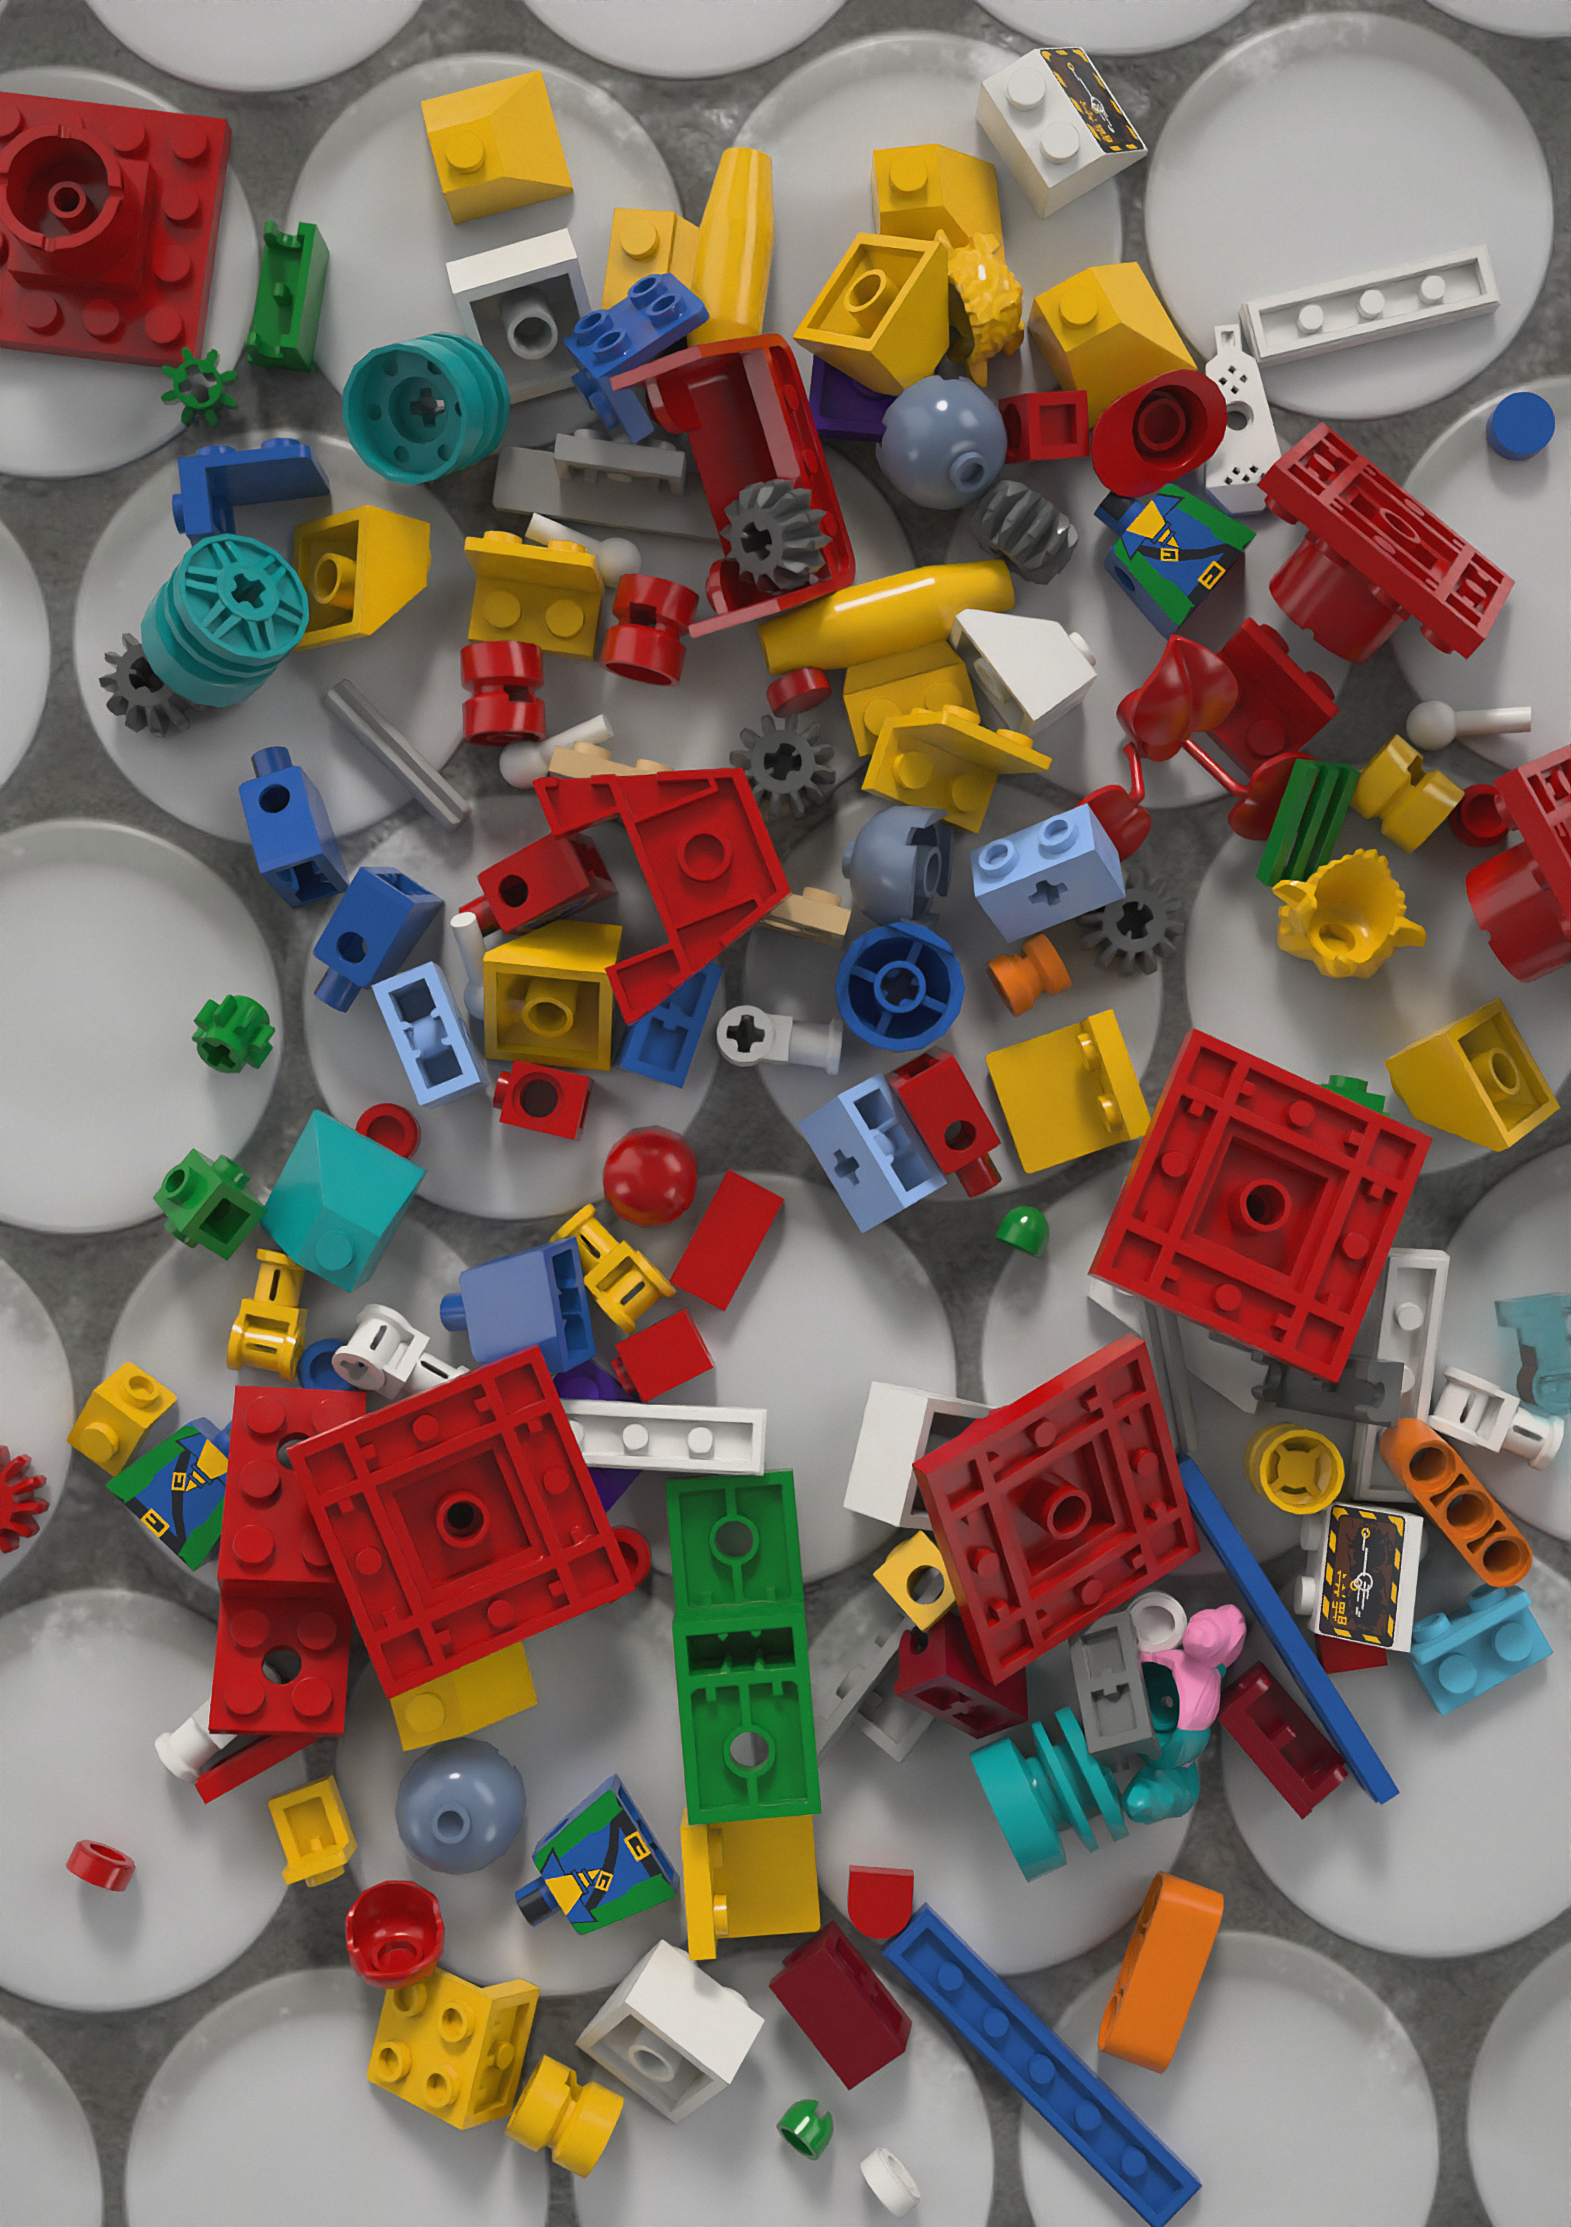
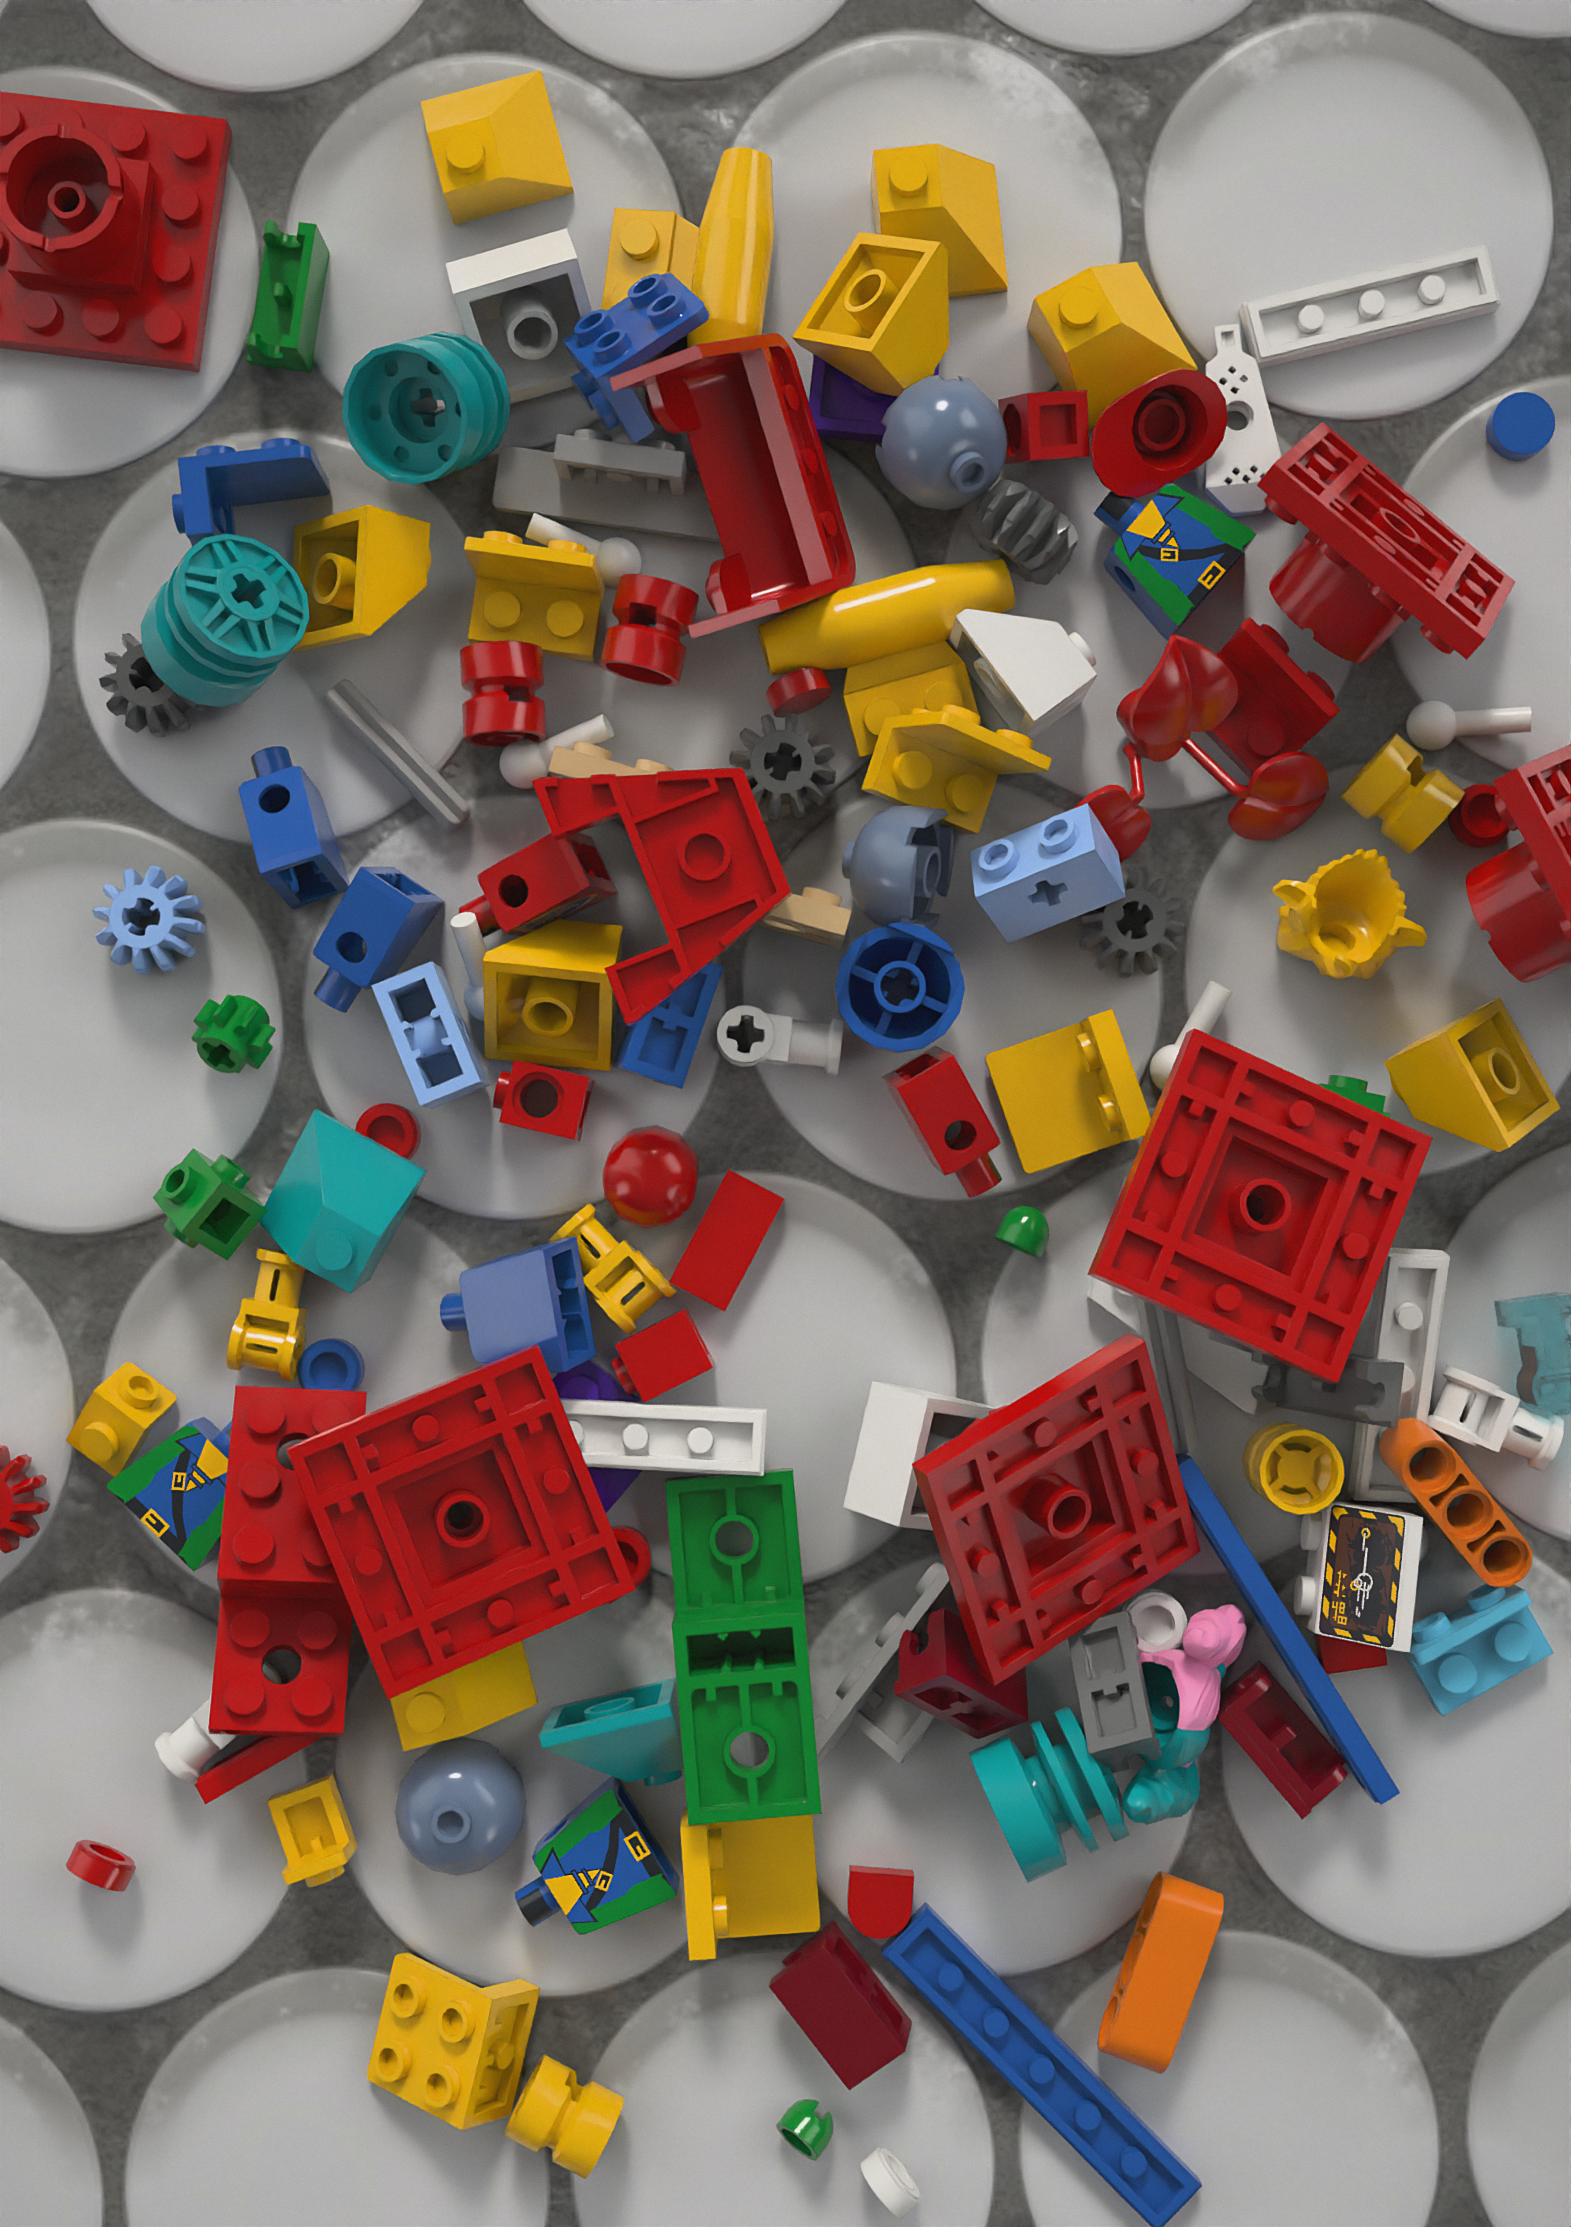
green gear [161,347,240,429] -> none
white connector [332,1304,470,1401] -> none
red hair [345,1880,445,1990] -> none
white slope [575,1939,765,2124] -> none
dark grey gear [718,479,832,593] -> none
light blue brick [797,1073,947,1234] -> none
yellow bracket [873,1530,957,1632] -> none
yellow hair [934,229,1025,388] -> none
white slope [975,46,1148,220] -> none
orange wheel [985,932,1072,1018] -> none
green tile [1255,759,1361,887] -> none
none -> light blue gear [92,866,206,975]
none -> teal slope [539,1677,684,1786]
none -> white bar [1150,980,1232,1091]

